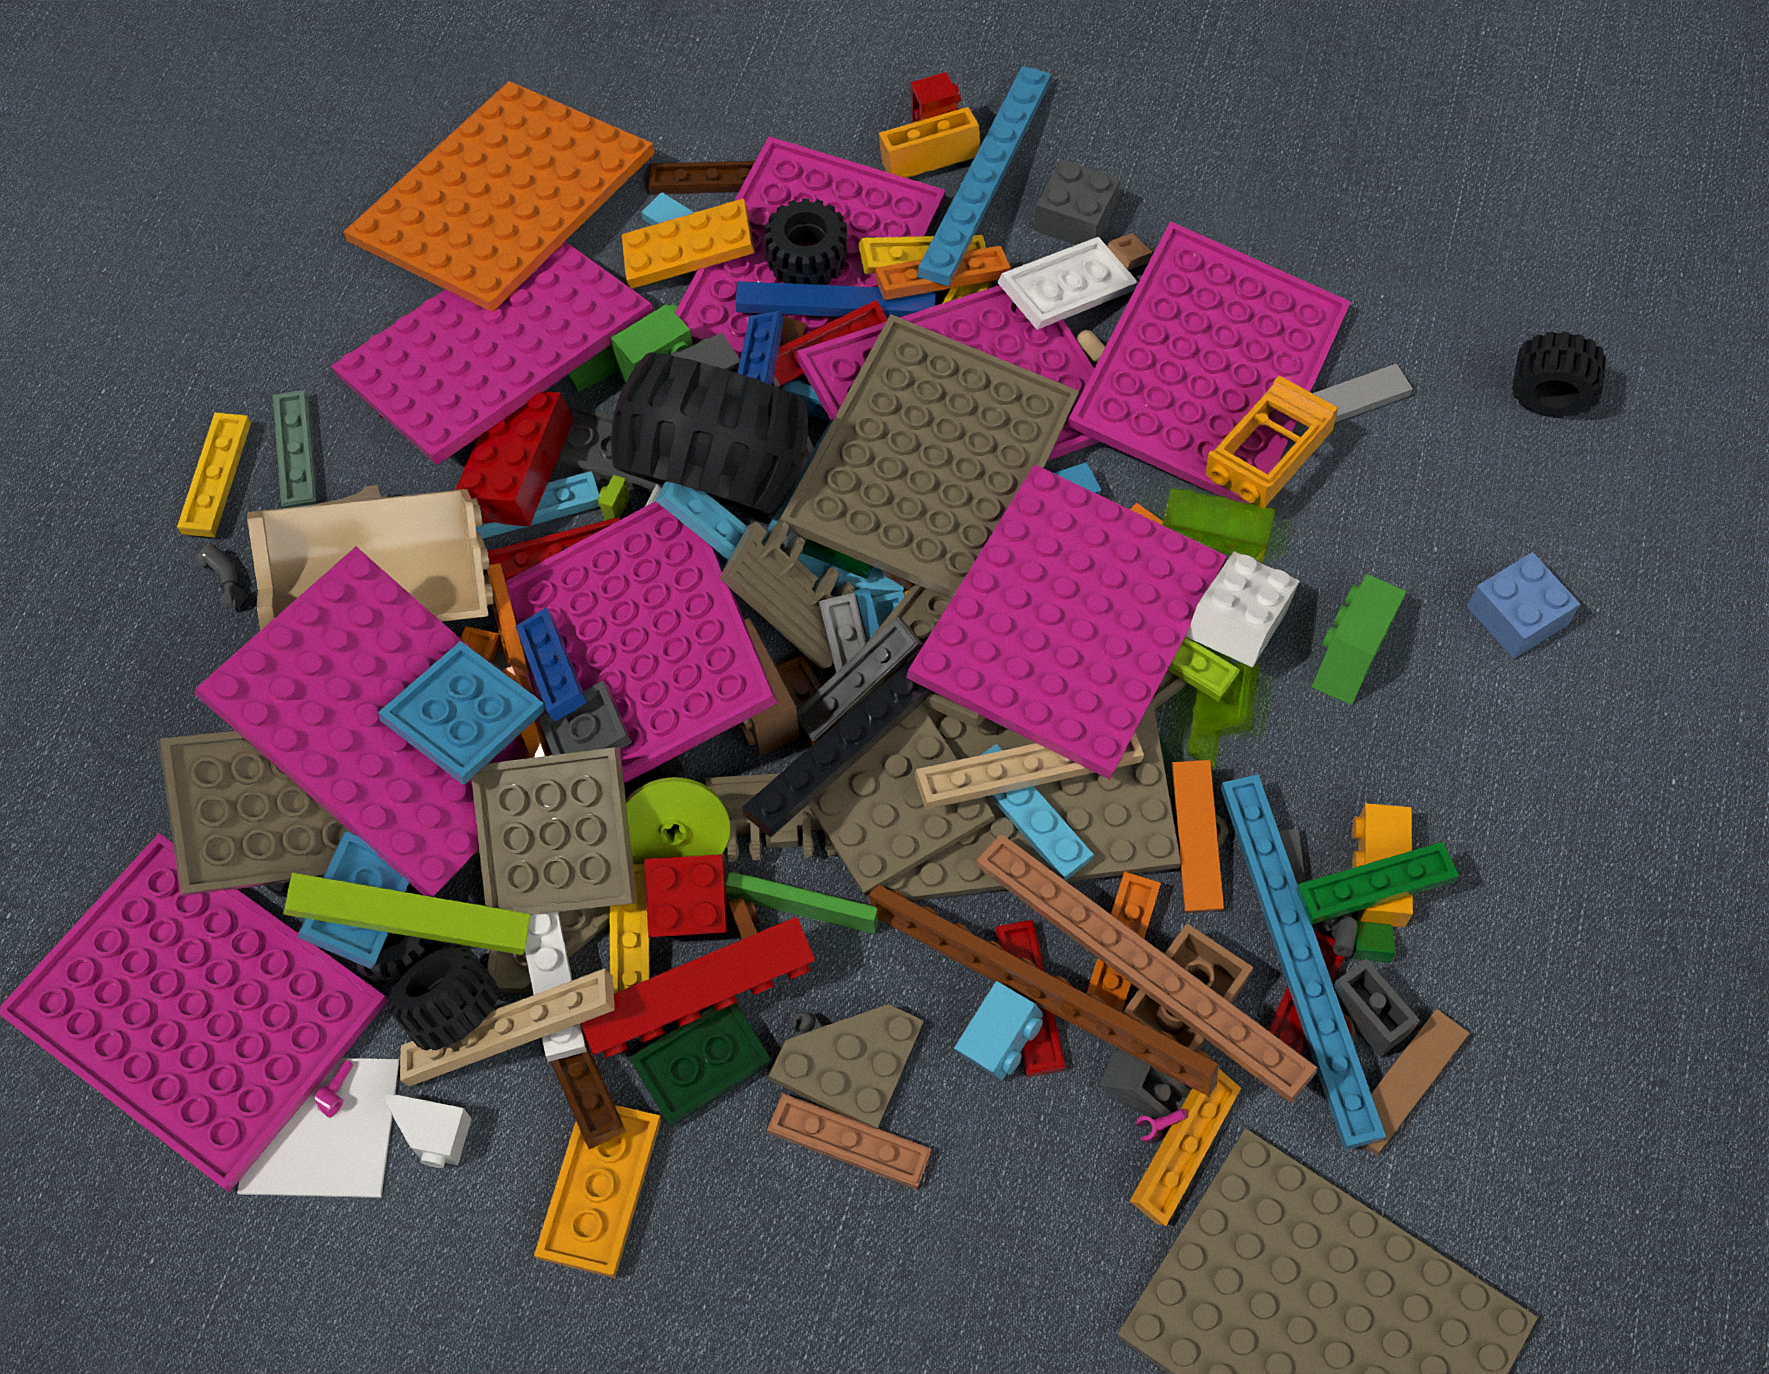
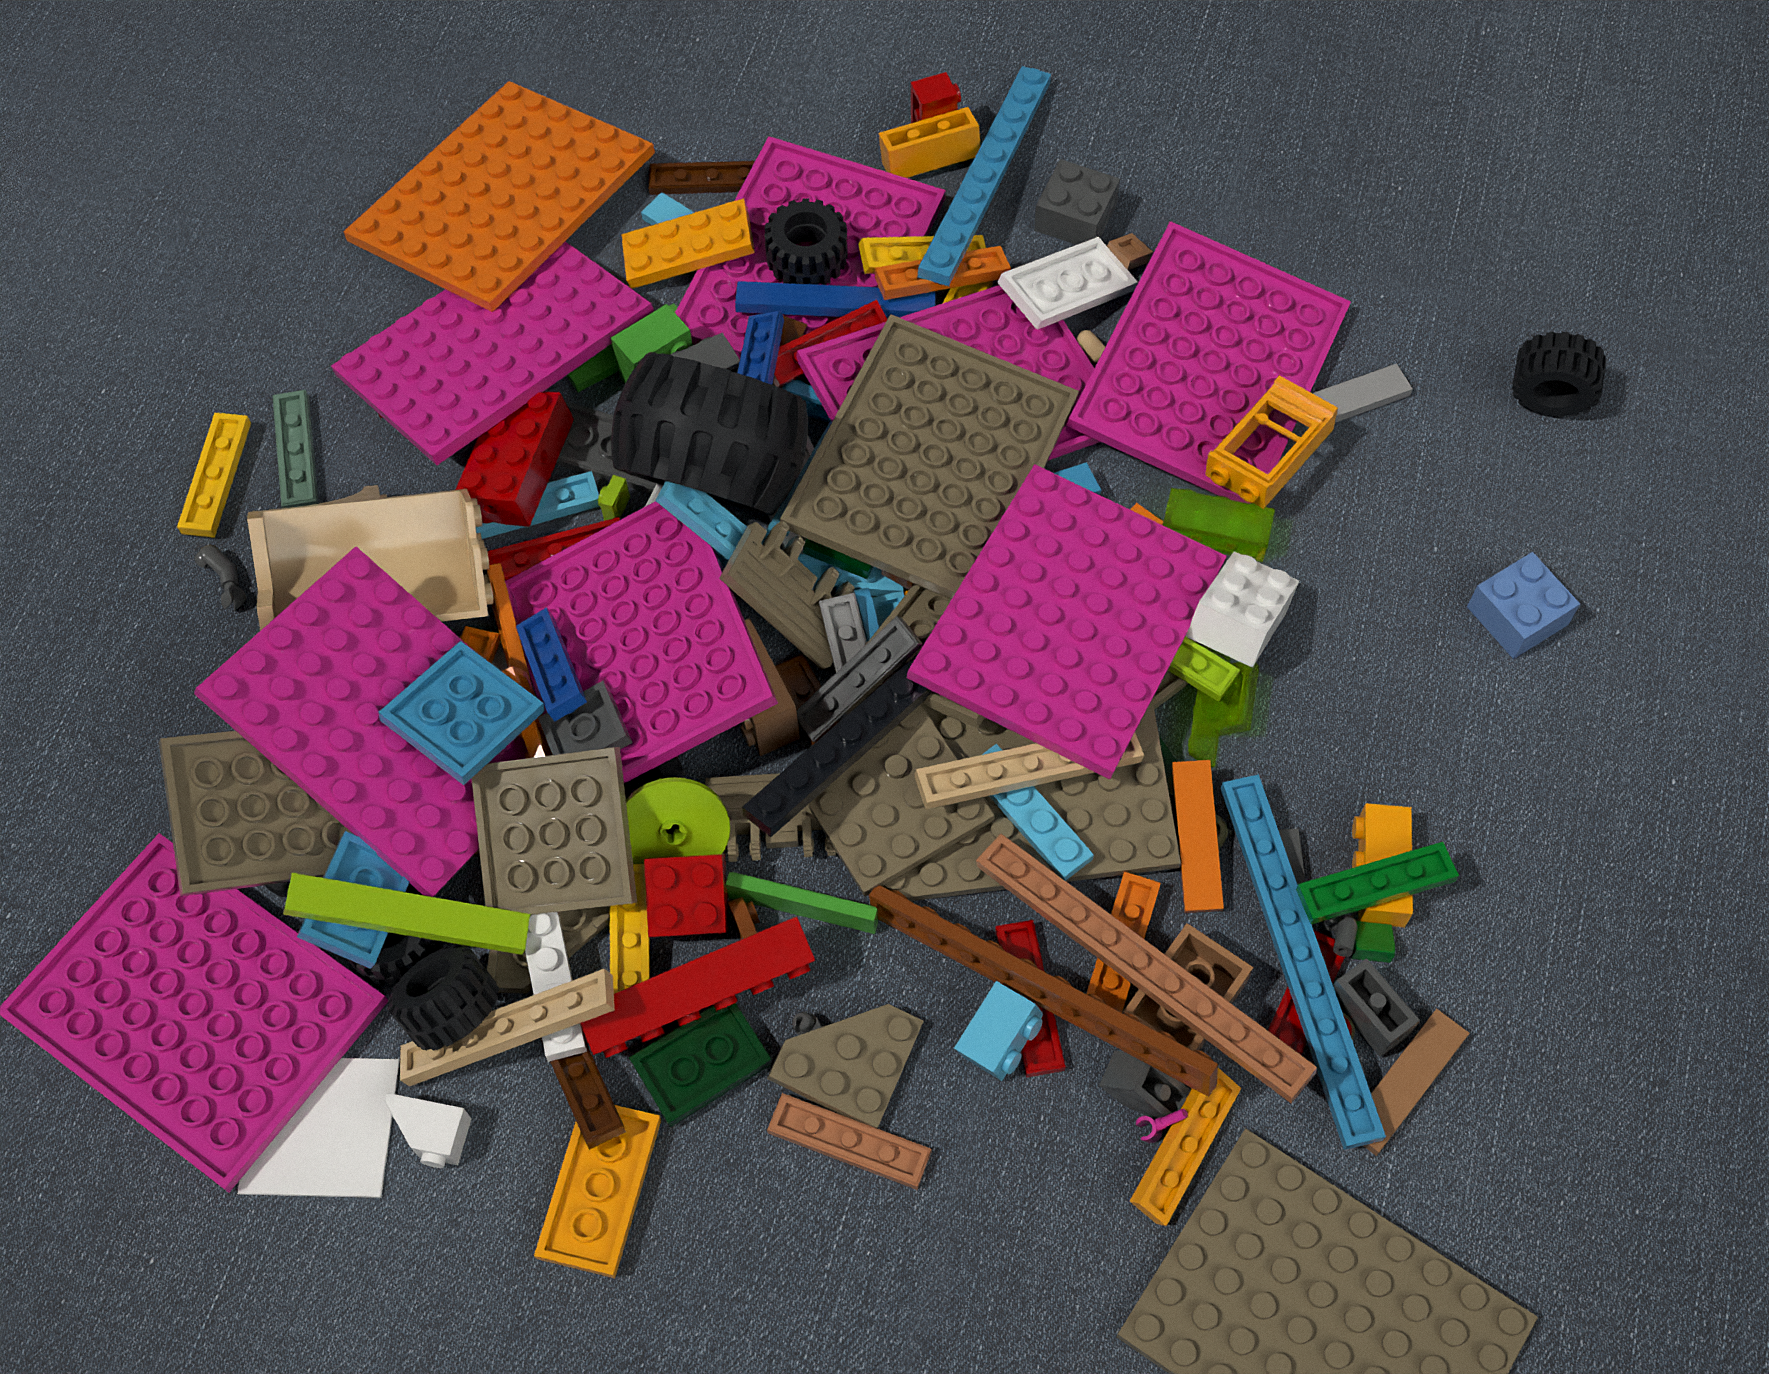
dark pink hand [315,1060,353,1118] -> none
bright green wedge [1312,574,1407,705] -> none

